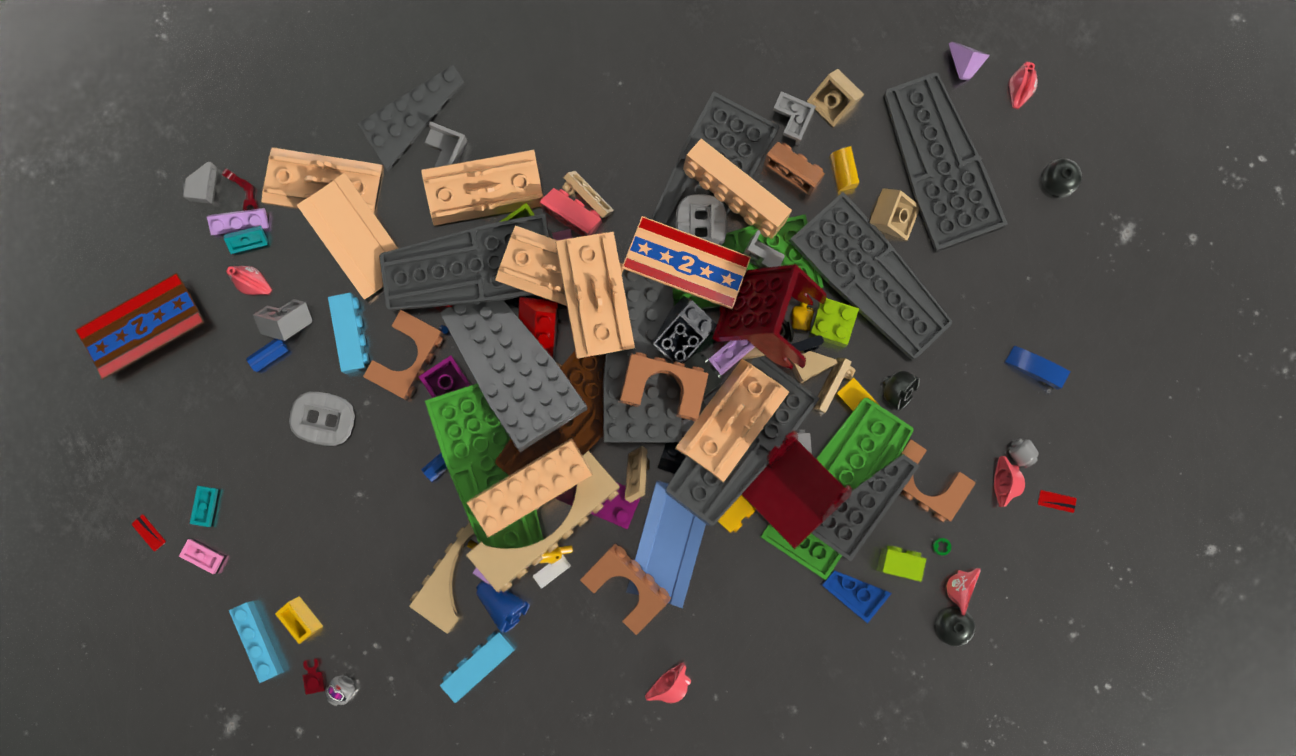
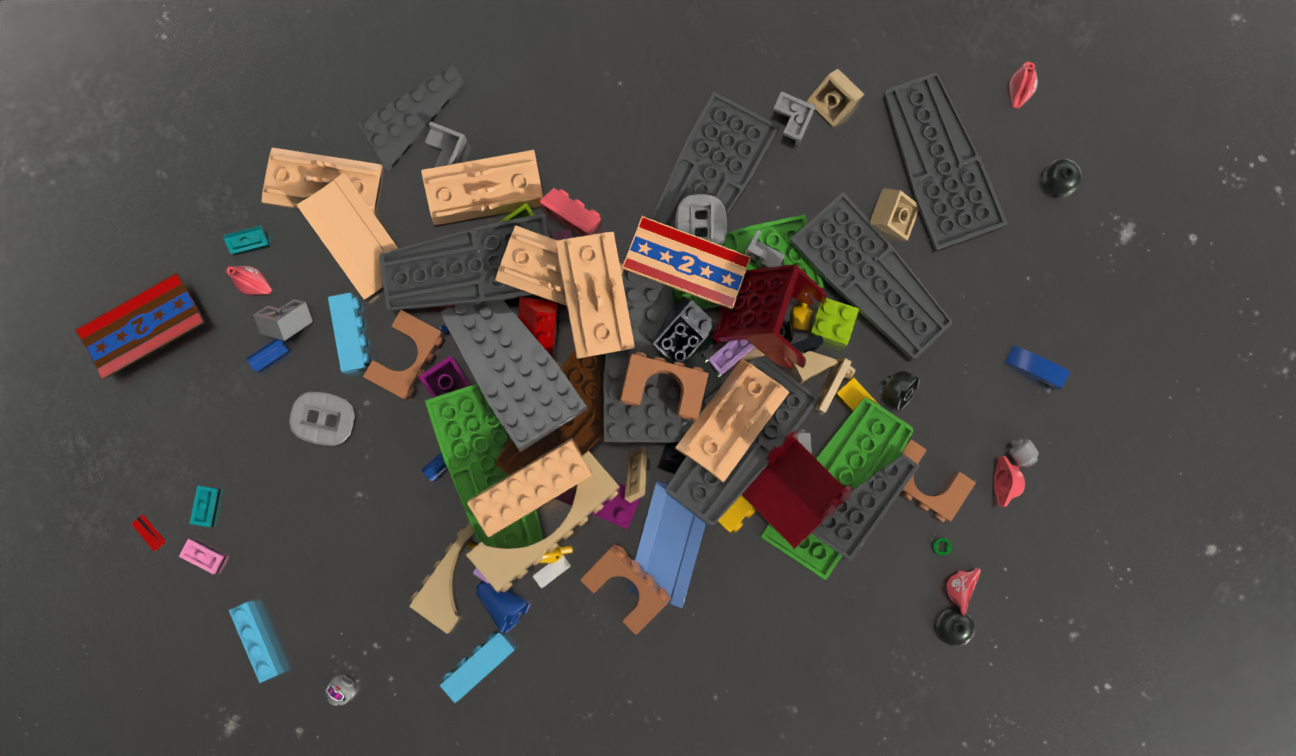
light grey slope [182,162,217,204] -> none
lavender plate [207,208,269,235] -> none
dark red piece [221,168,260,211] -> none
yellow brick [275,596,323,644] -> none
dark red plate [302,658,326,695] -> none
tan hinge [562,171,614,218] -> none
coral hat [645,663,691,703] -> none
light nougat brick [683,139,792,240] -> none
nougat slope [764,142,825,196] -> none
blue wing [822,570,892,623] -> none
yellow brick [830,146,860,192] -> none
lime brick [876,546,927,582] -> none
lavender slope [949,42,990,80] -> none
red sticker [1038,490,1077,513] -> none

